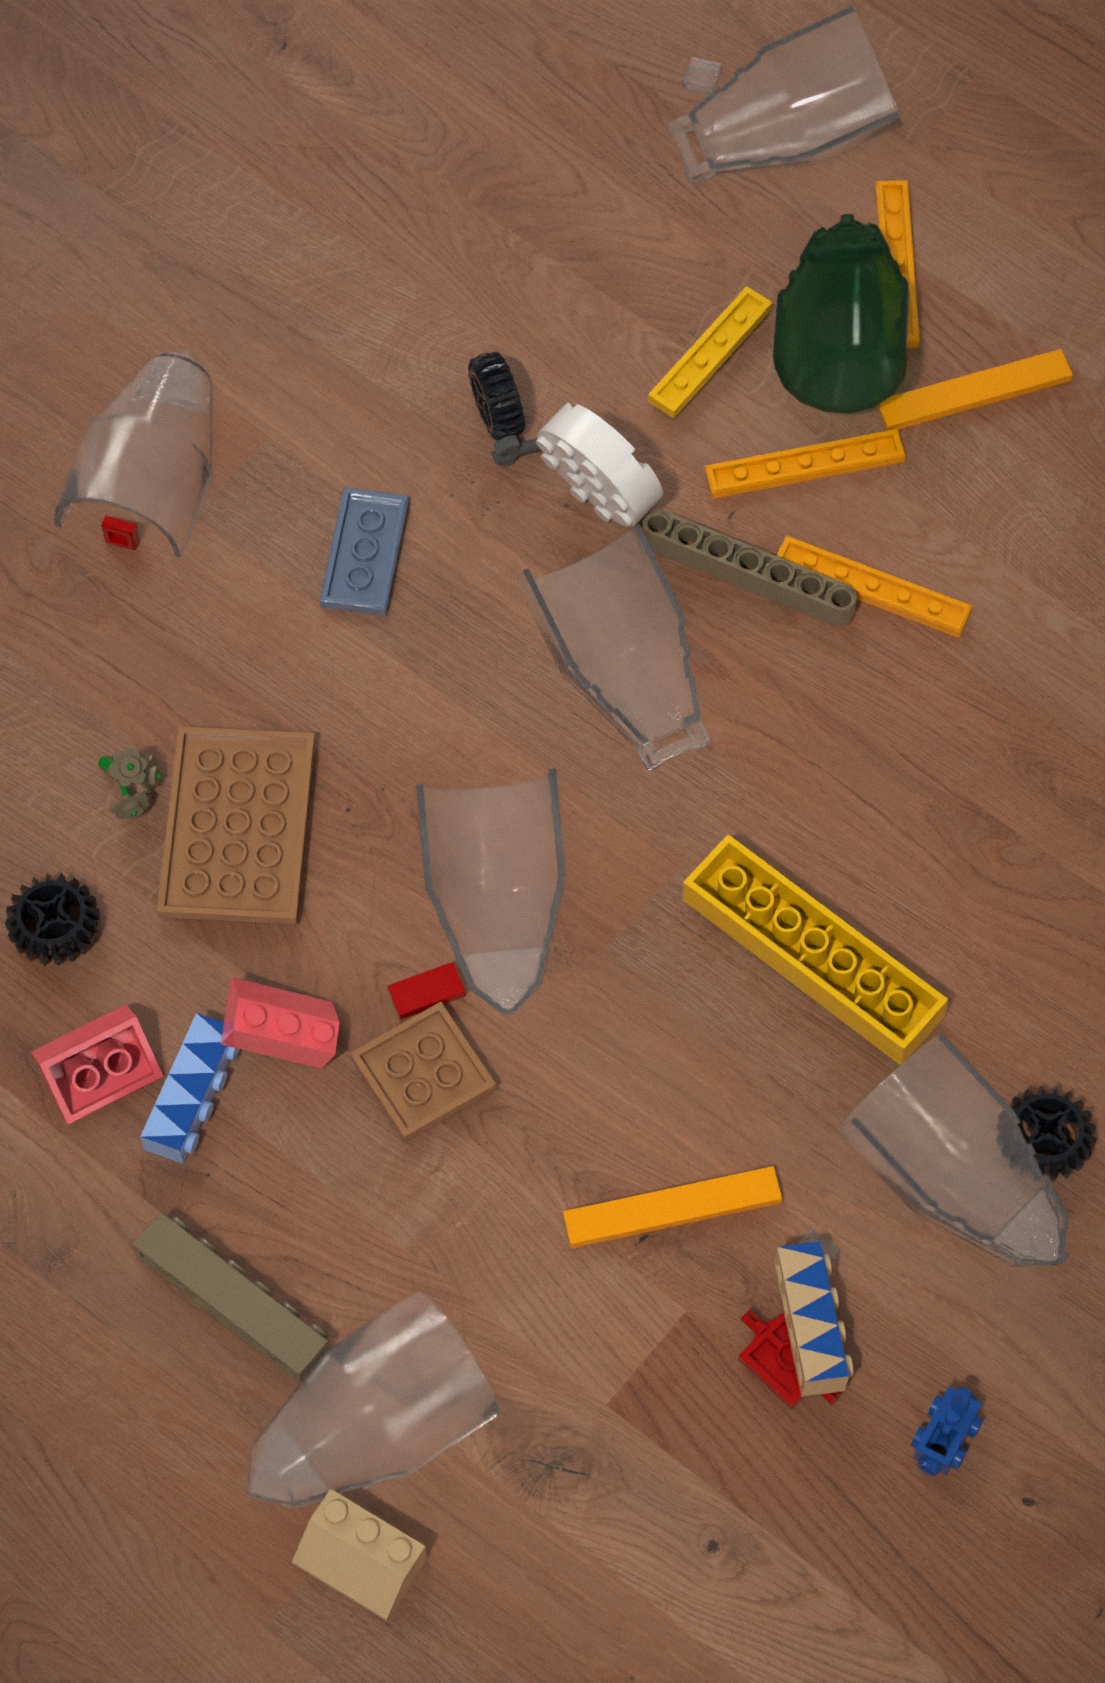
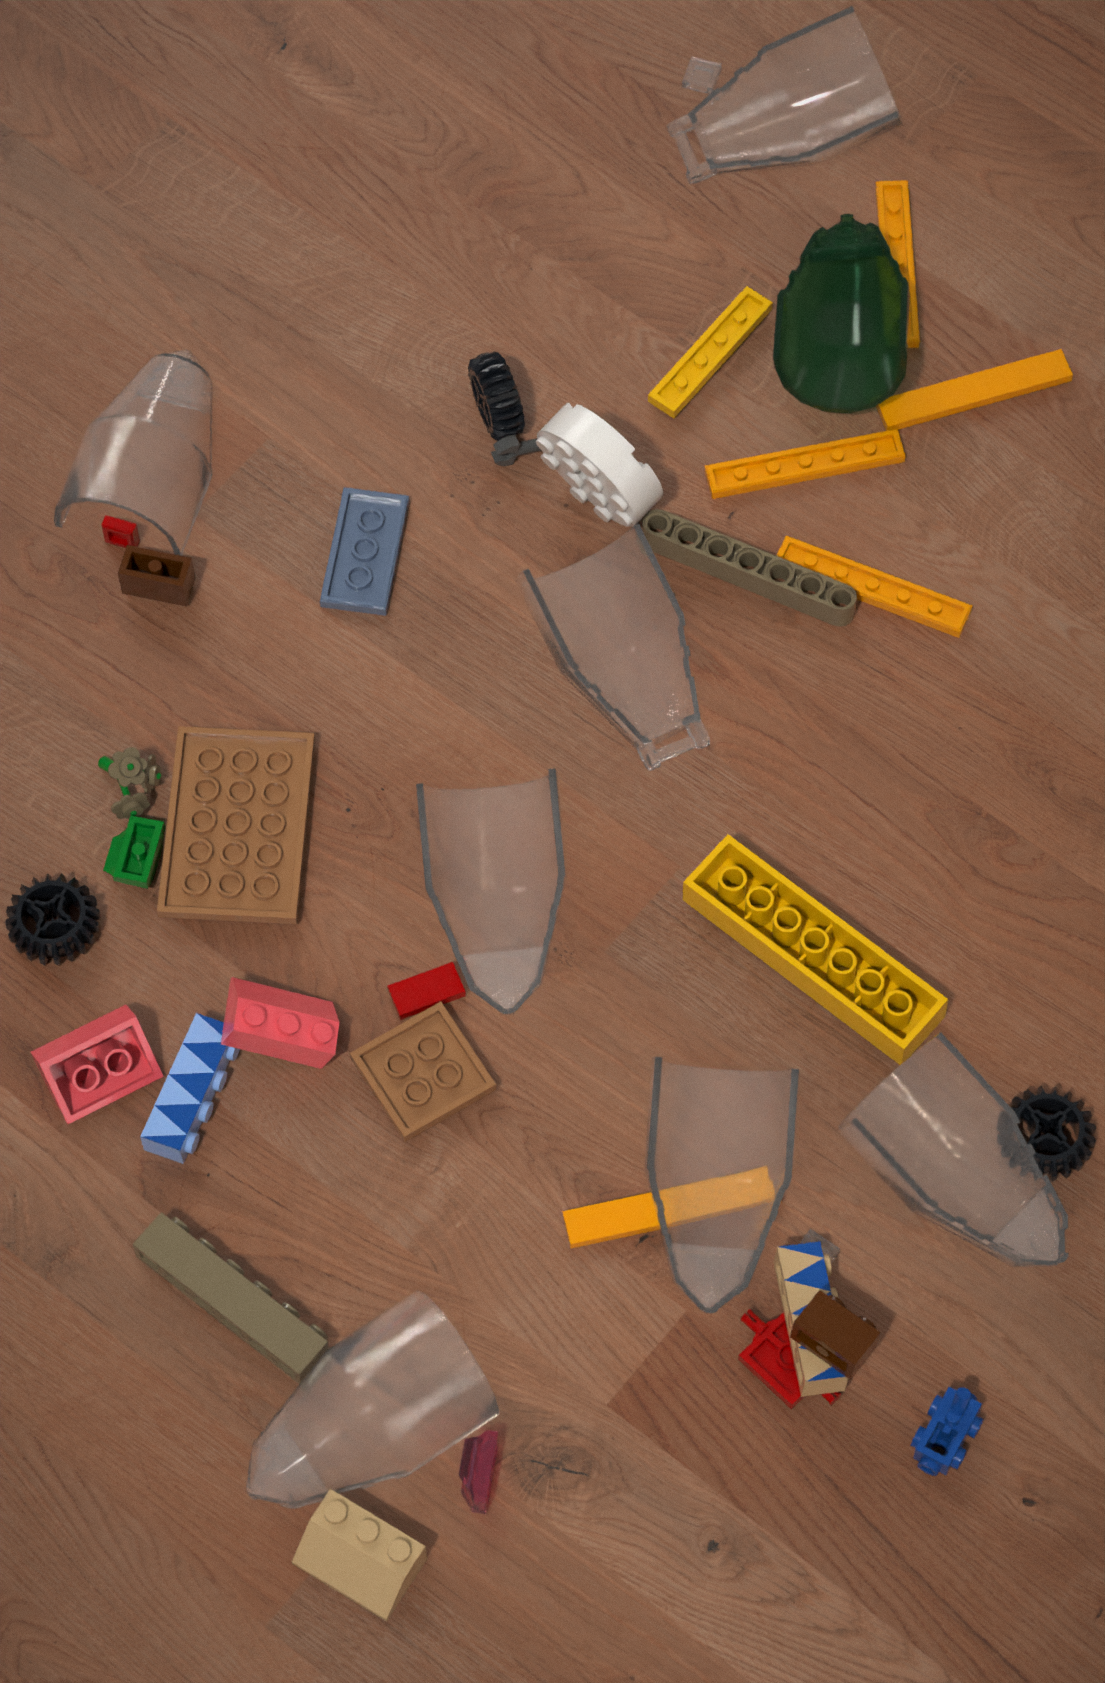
none -> green slope [103,815,165,889]
none -> reddish brown brick [118,545,196,607]
none -> clear pink slope [458,1430,499,1514]
none -> clear windscreen [645,1057,799,1314]
none -> reddish brown brick [790,1290,881,1380]

